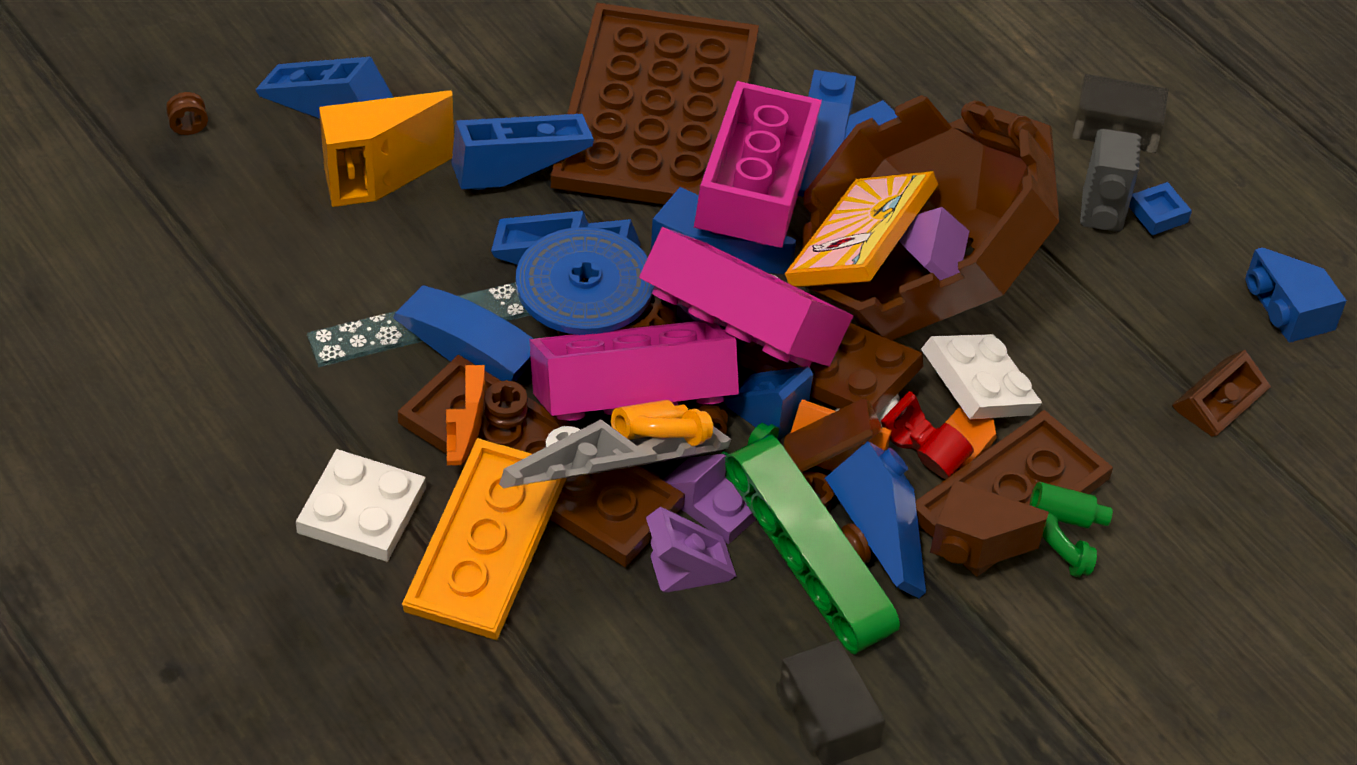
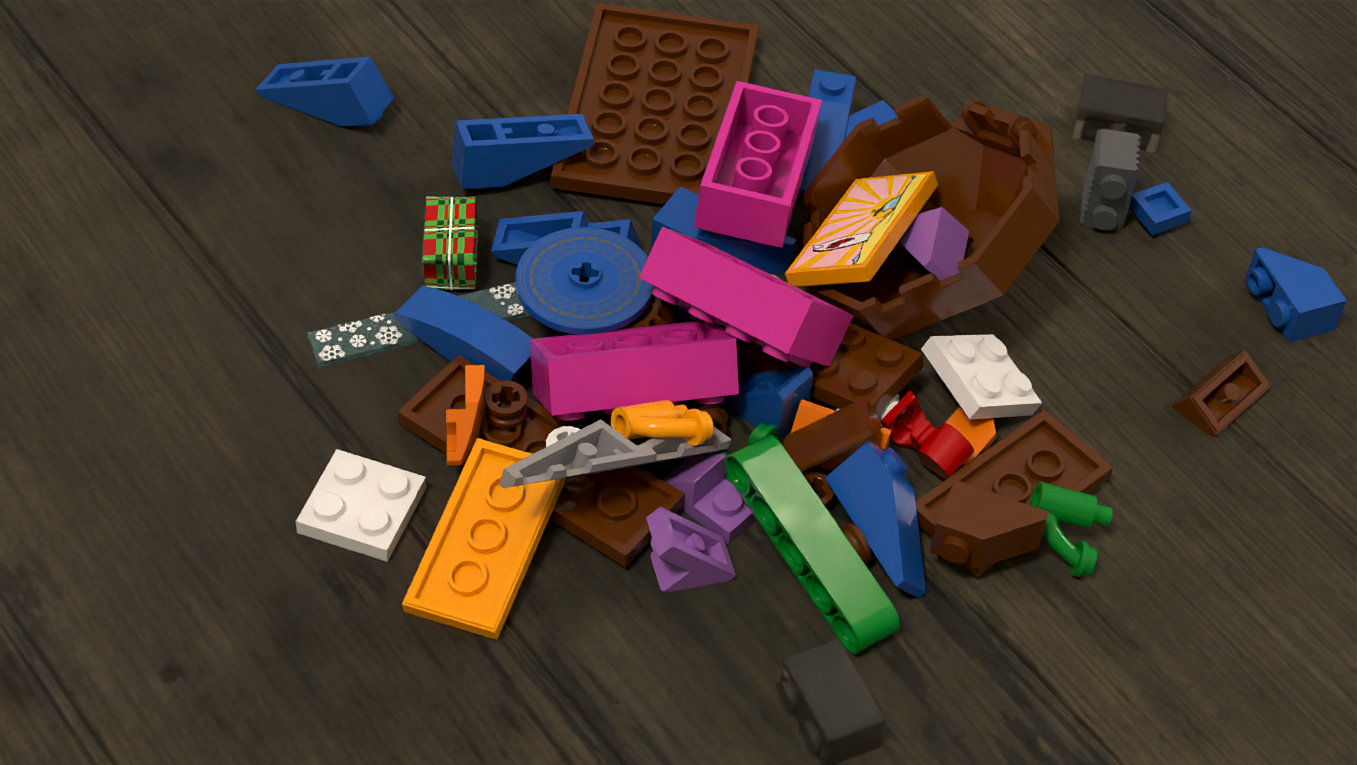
reddish brown bush [166,92,208,135] -> none
light orange slope [319,90,454,207] -> none
none -> piece [422,197,478,291]

